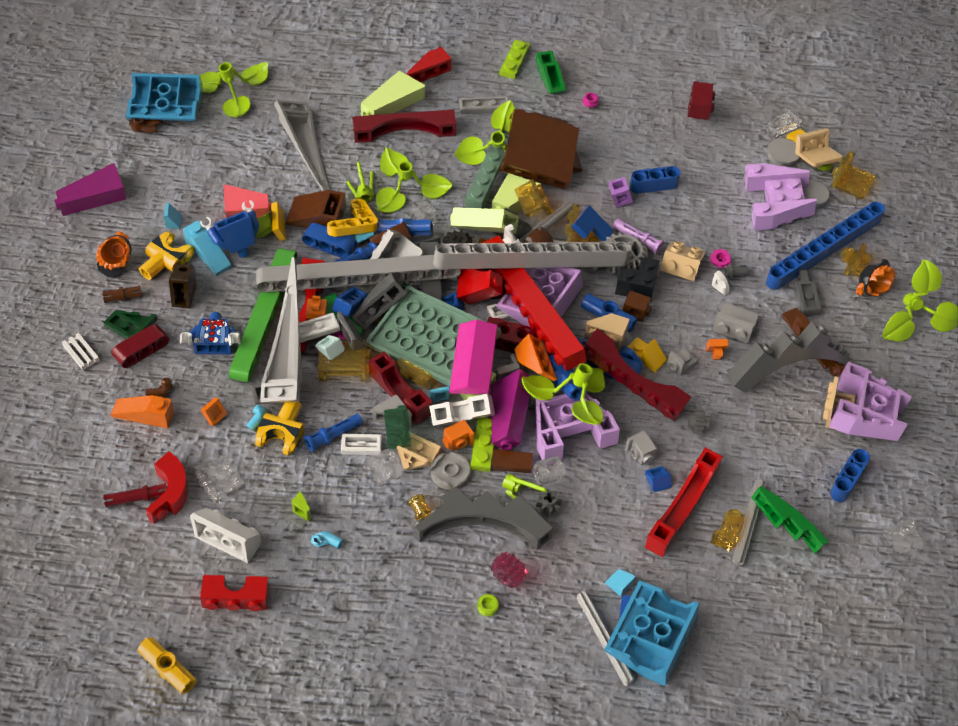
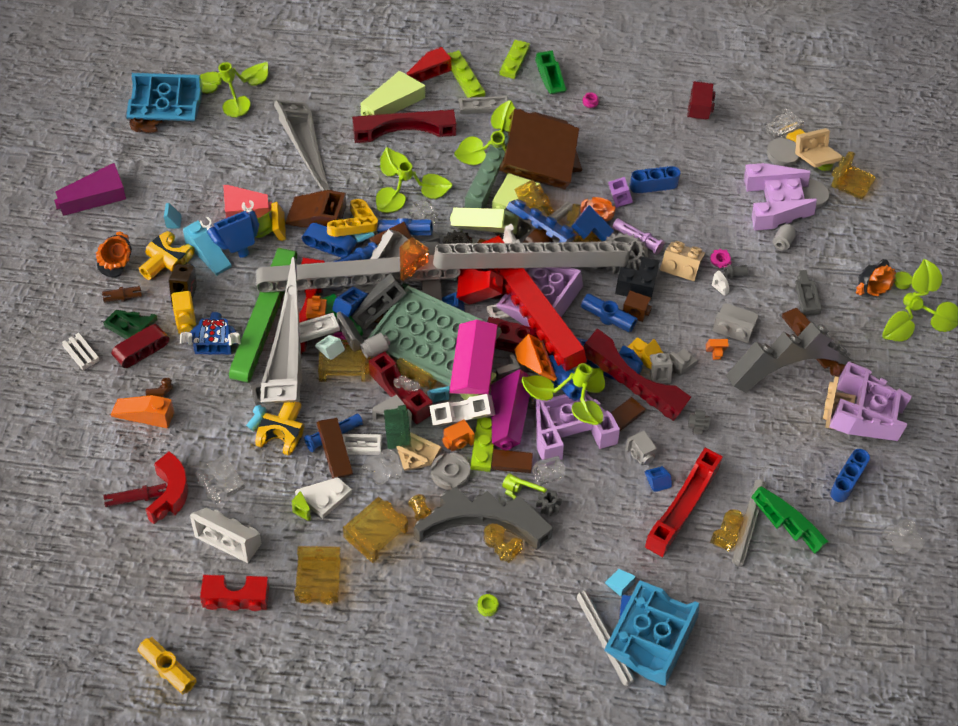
orange tile [200,397,228,426] -> none
medium azure arm [311,531,343,549] -> none
lime plant [346,161,374,203] -> none
clear pink gear [490,552,528,588] -> none
tan slope [584,313,630,353] -> none
blue beam [766,202,885,290] -> none
clear yellow hips [840,243,872,277] -> none
none -> yellow brick [172,291,196,334]
none -> clear yellow panel [294,546,341,604]
none -> white wing [295,477,352,519]
none -> reddish brown tile [317,418,353,479]
none -> clear yellow panel [343,497,408,563]
none -> light grey brick [360,333,391,358]
none -> clear arm [394,376,420,391]
none -> clear orange slope [399,237,429,281]
none -> lime plate [447,50,485,98]
none -> clear yellow leg [484,523,523,563]
none -> blue wing [507,199,577,242]
none -> orange tile [580,197,615,222]
none -> reddish brown tile [611,397,645,431]
none -> light grey bracket [650,353,673,384]
none -> light grey brick [773,224,796,250]
none -> lime tile [894,271,912,289]

